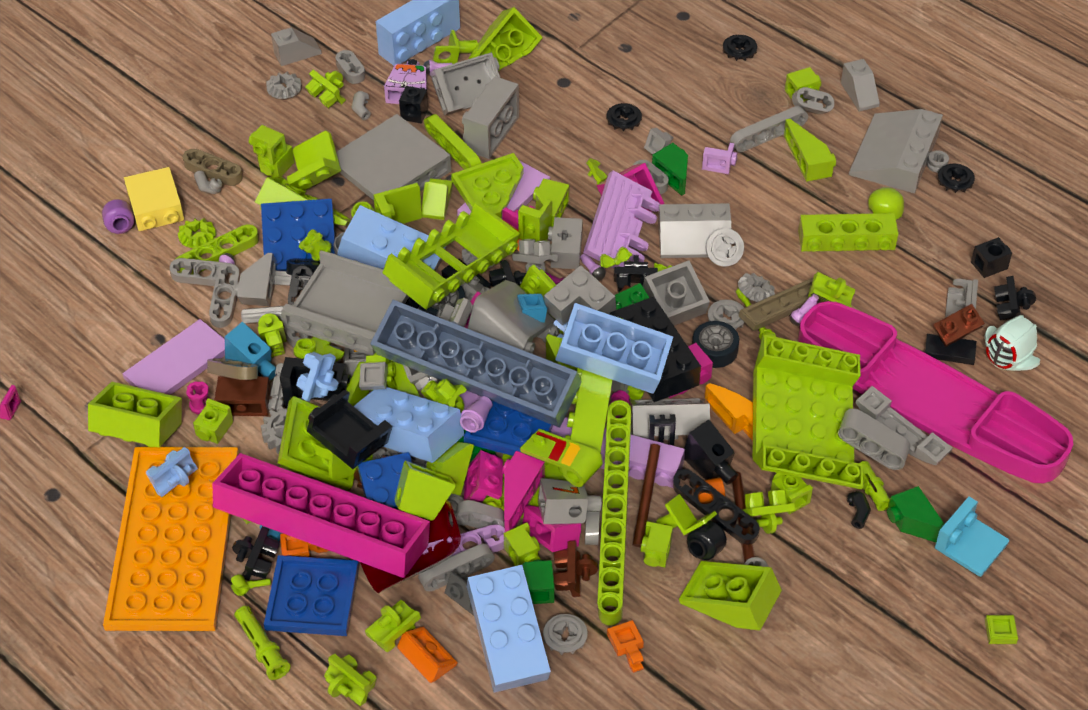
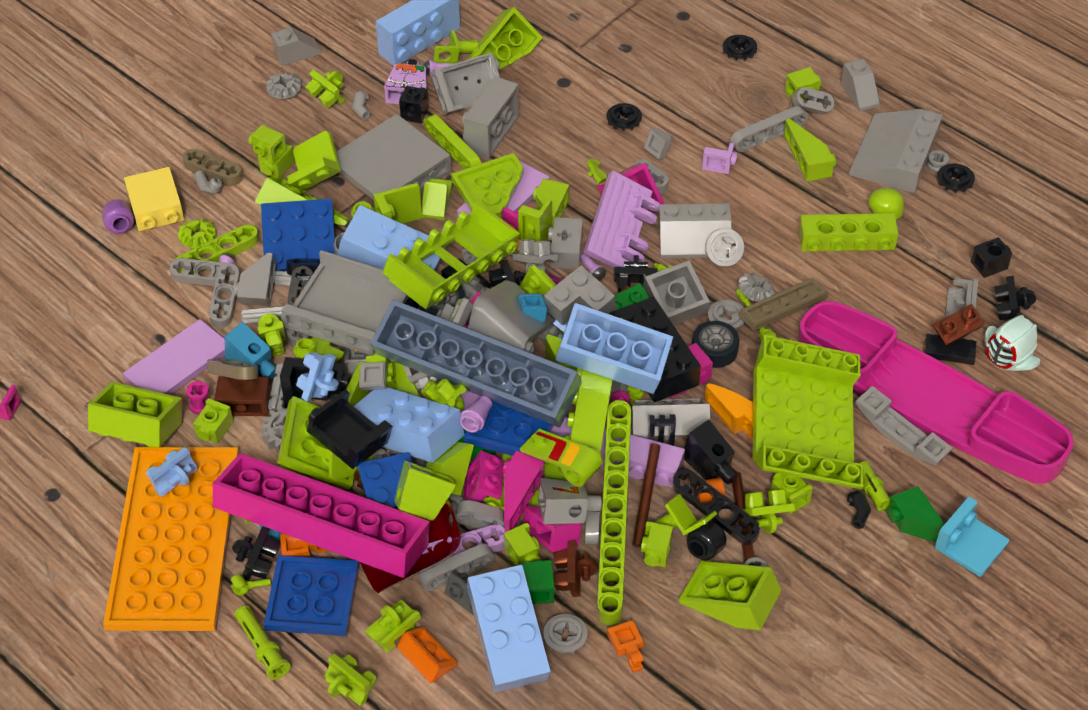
lime brick [299,229,331,261] -> none
light grey beam [335,50,365,84] -> none
lime piece [599,246,632,268] -> none
green slope [652,143,688,196] -> none
lavender piece [790,294,819,326] -> none
lime hips [808,272,855,307] -> none
light grey beam [838,409,910,470] -> none
lime tile [985,615,1018,644] -> none

